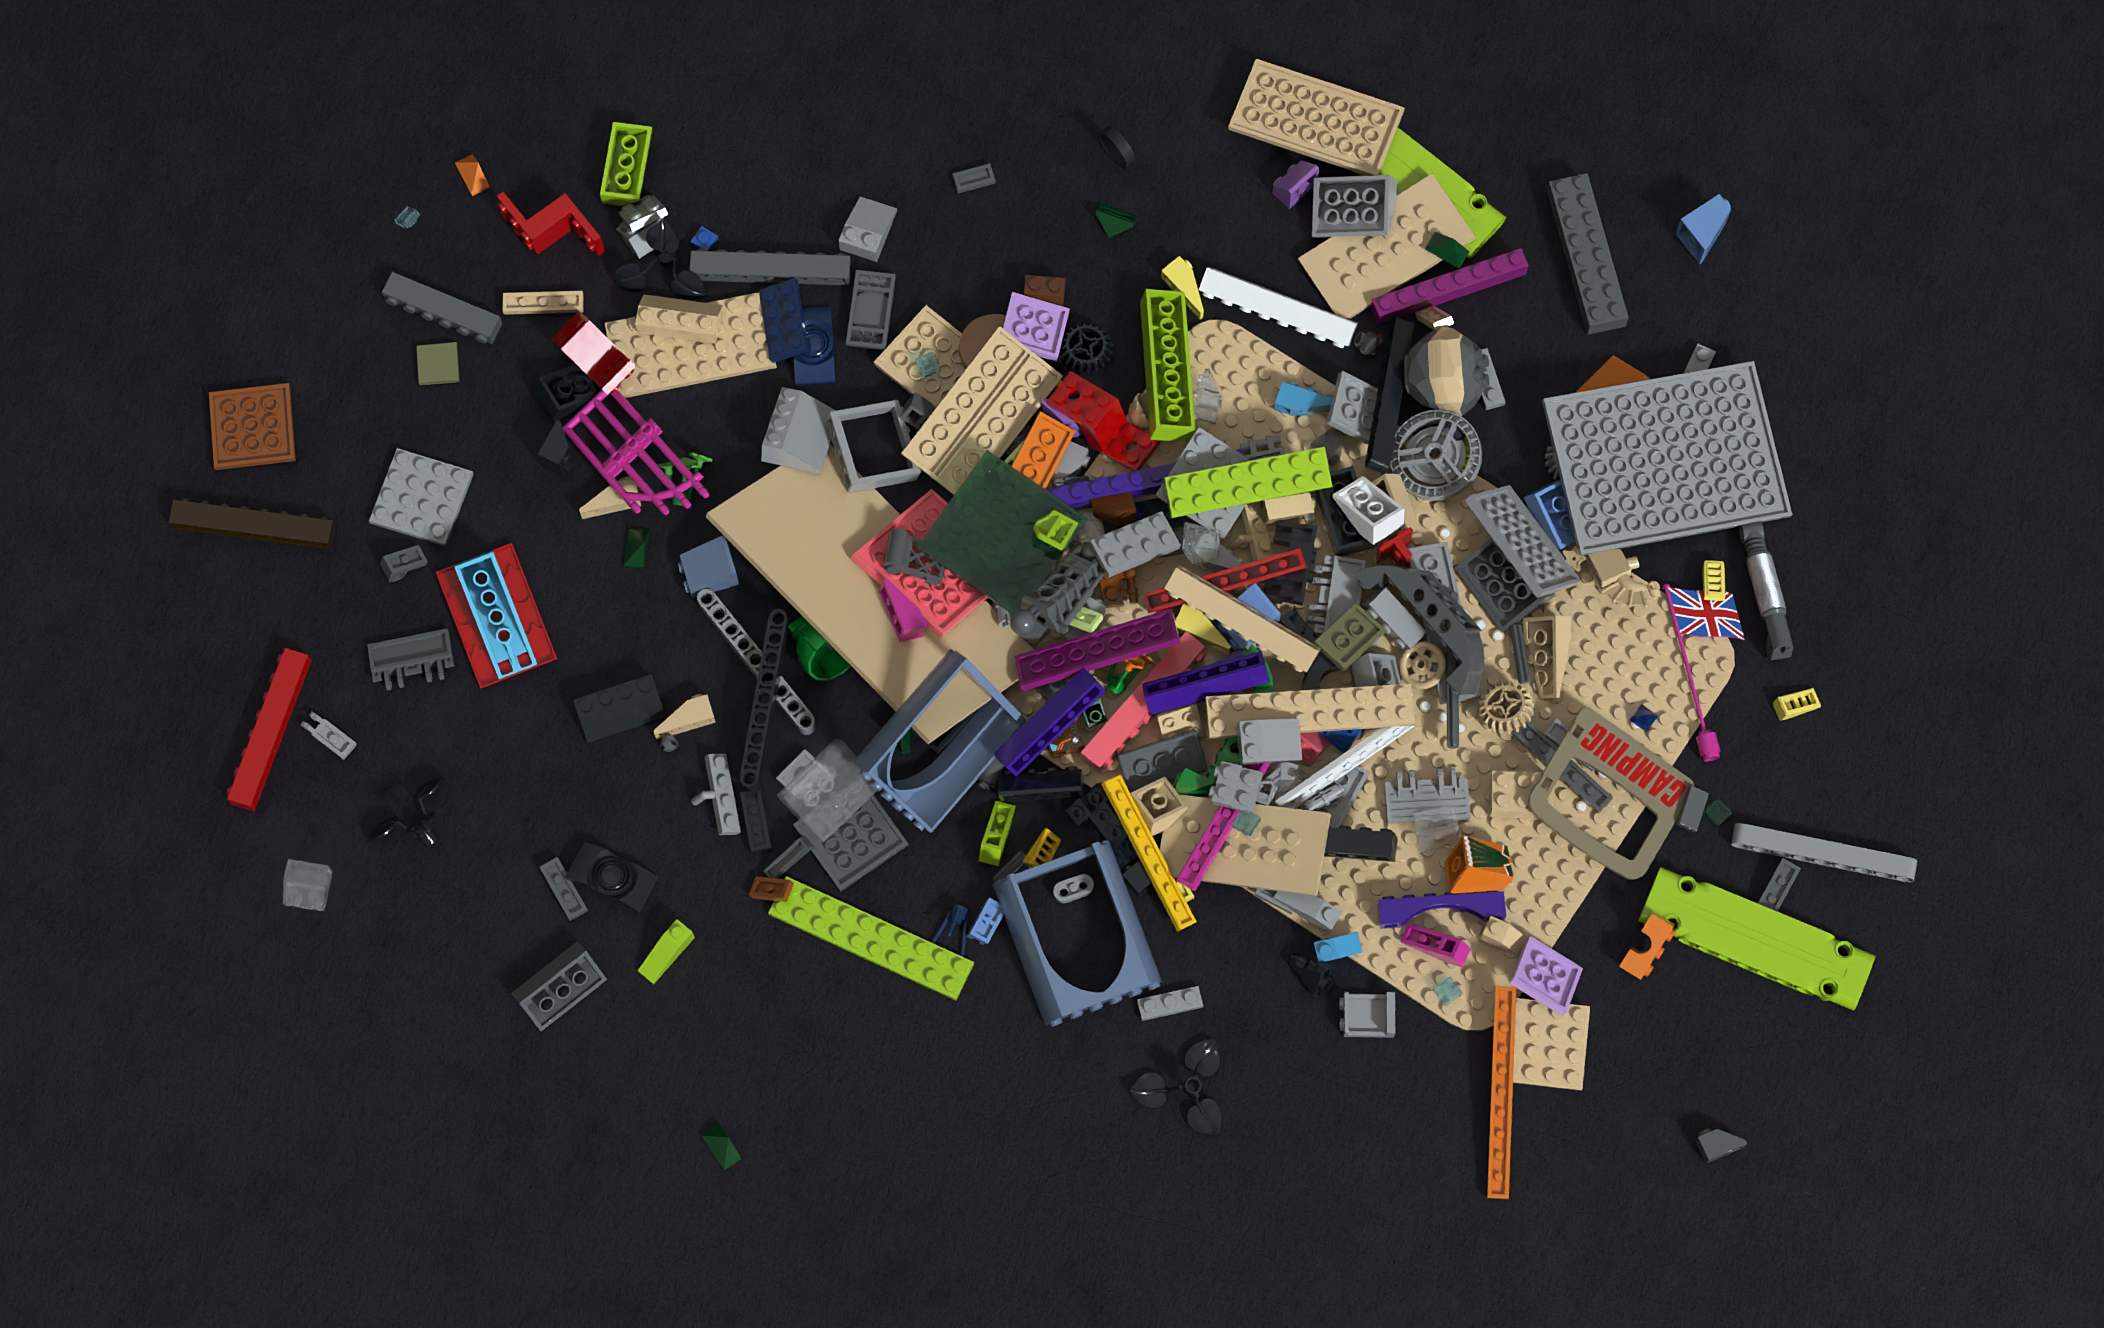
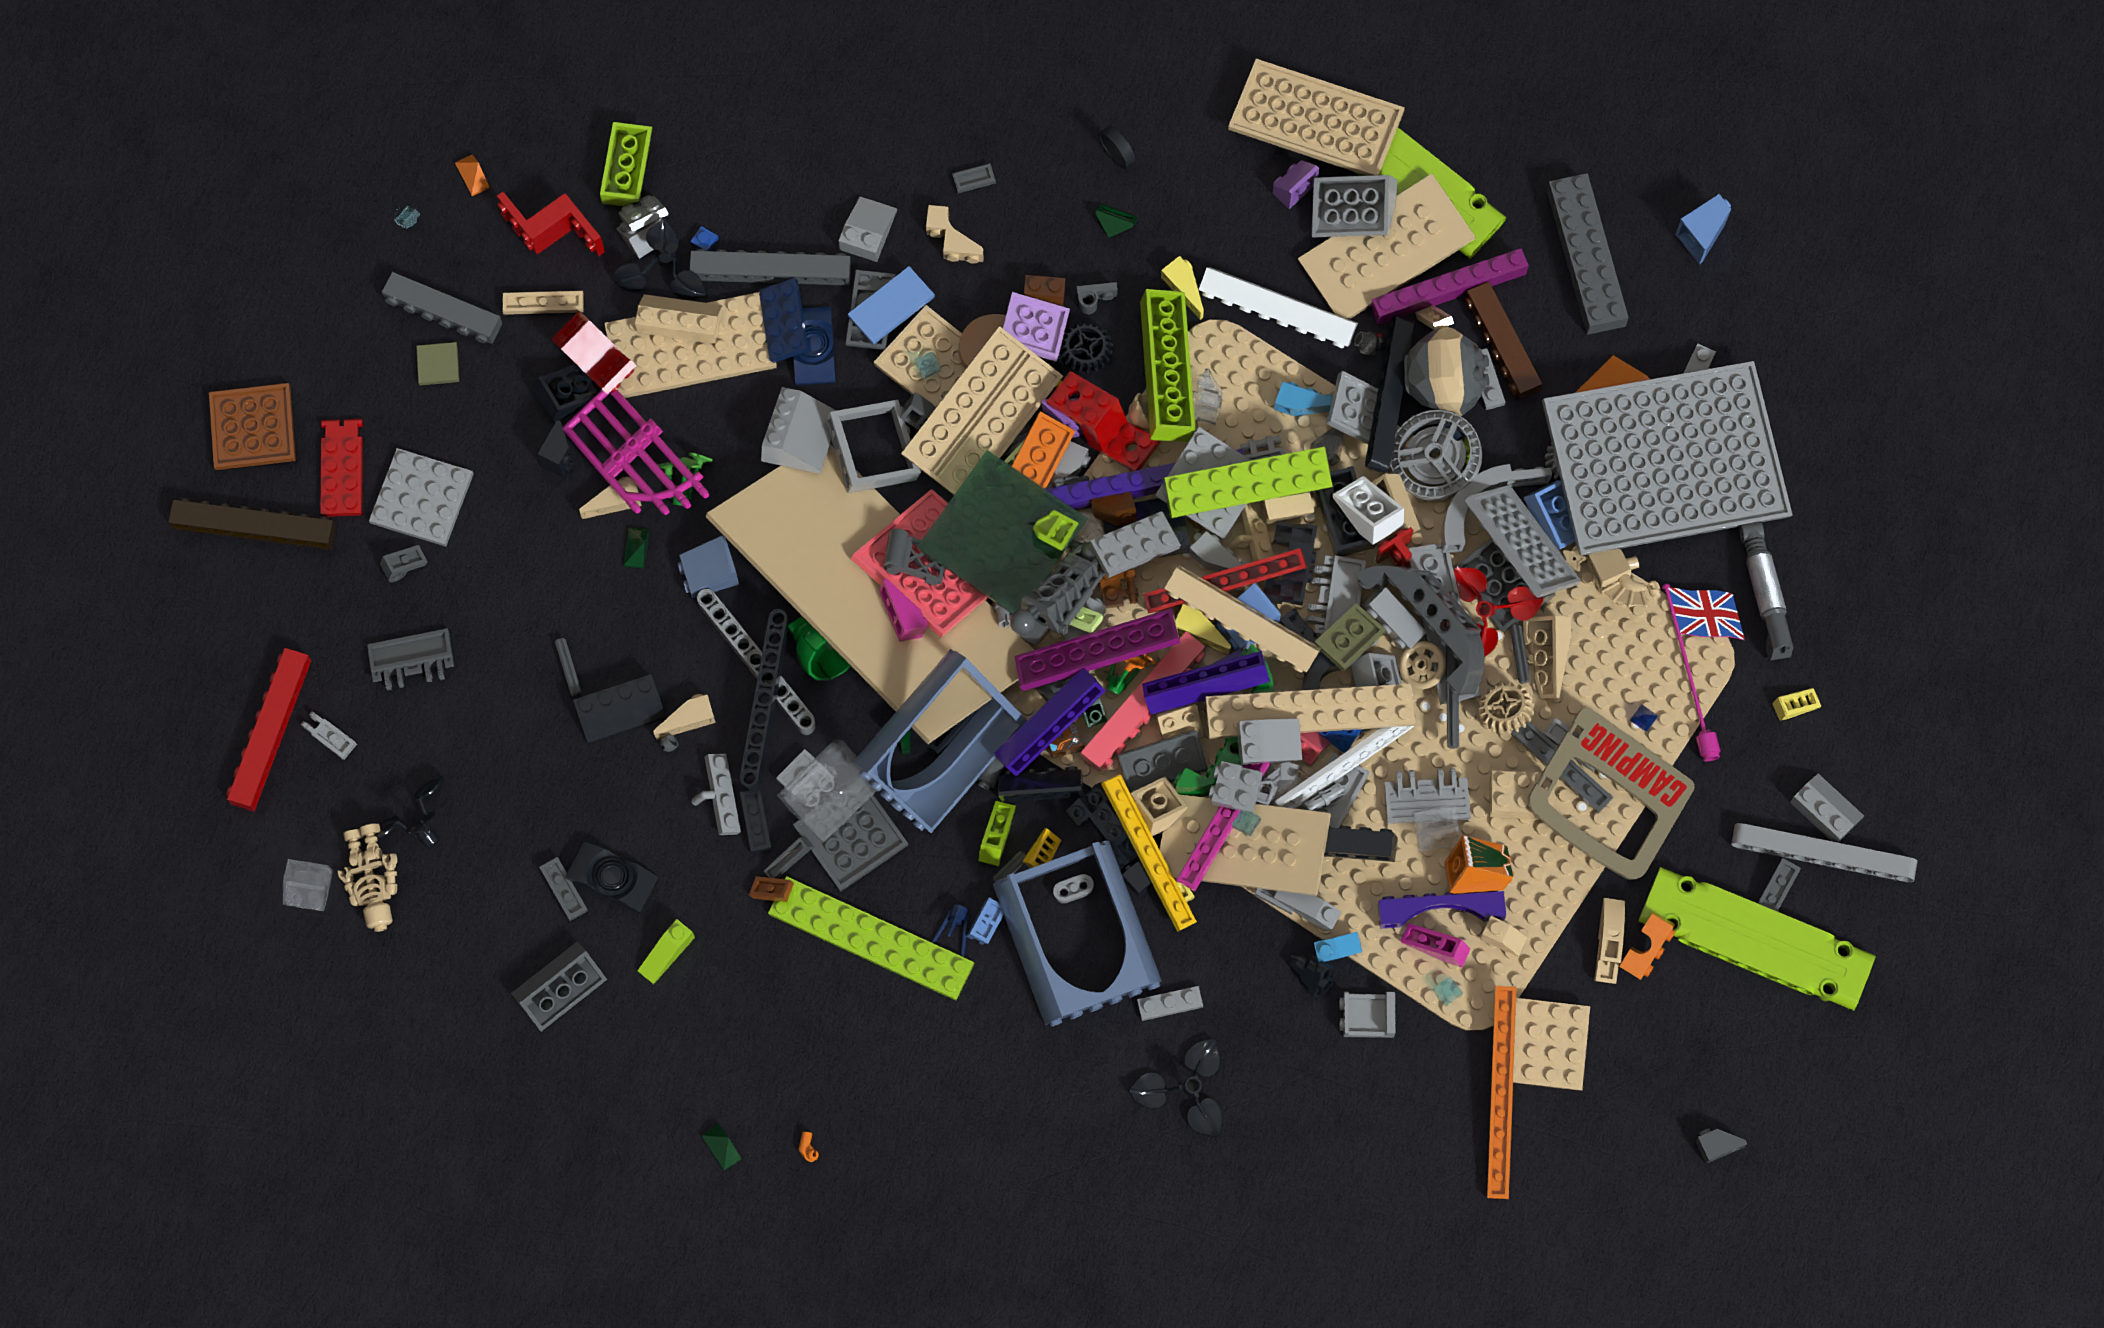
piece [436,543,557,689] -> none
clear slope [1182,522,1221,565] -> none
dark green slope [1425,232,1469,269] -> none
lavender plate [1510,936,1583,1016] -> none
dark grey tile [1676,786,1709,832] -> none
light yellow slope [1702,560,1725,601] -> none
clear green tile [1703,798,1733,828] -> none
none -> red hinge [320,419,363,517]
none -> tan piece [338,824,397,932]
none -> dark grey axle [555,638,582,696]
none -> orange arm [799,1131,819,1162]
none -> medium blue tile [848,266,935,345]
none -> tan arch [926,205,984,264]
none -> dark grey plate [1077,282,1117,314]
none -> light grey arch [1441,464,1552,553]
none -> red plant [1454,567,1544,657]
none -> reddish brown brick [1465,282,1542,400]
none -> tan slope [1594,898,1625,984]
none -> light grey slope [1790,774,1864,843]

